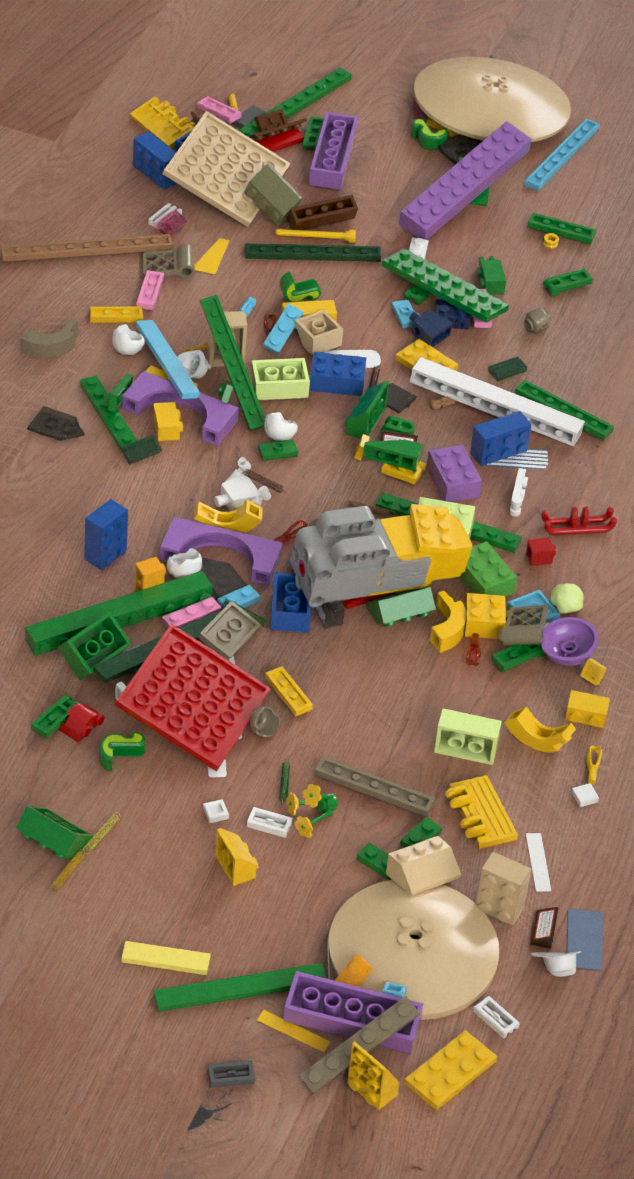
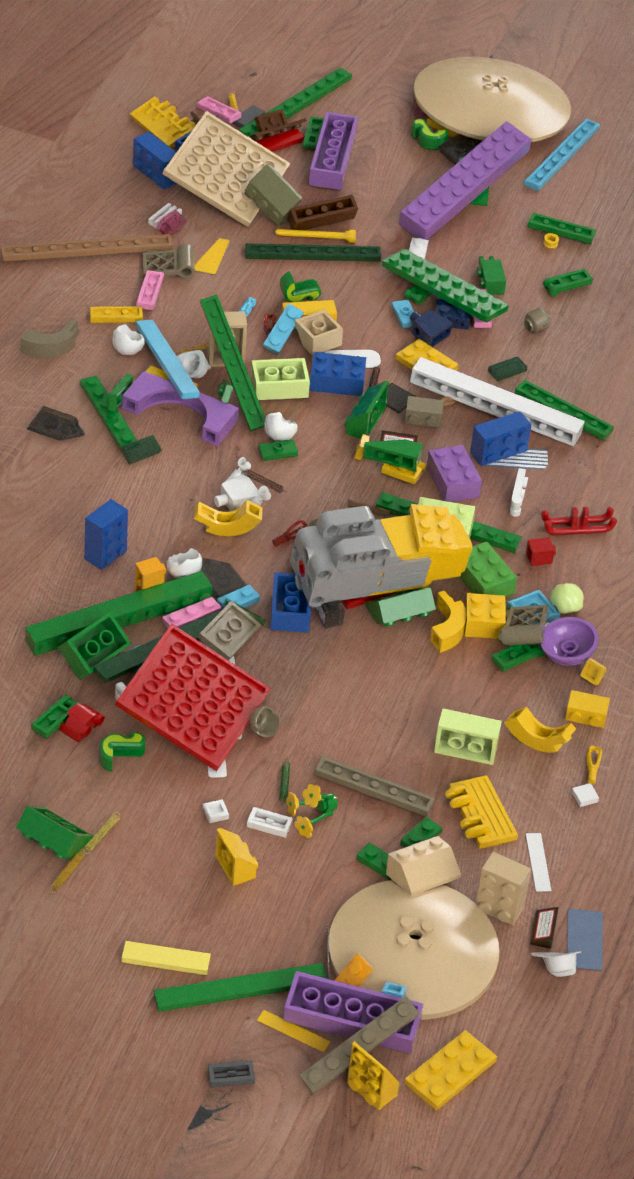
yellow brick [153,402,183,441] -> none
medium lavender arch [160,517,283,586] -> none
yellow plate [265,666,313,717] -> none
green plate [381,416,415,435] -> none
clear red piece [466,633,481,666] -> none
white tile [473,996,520,1039] -> none
none -> dark tan brick [405,396,444,428]

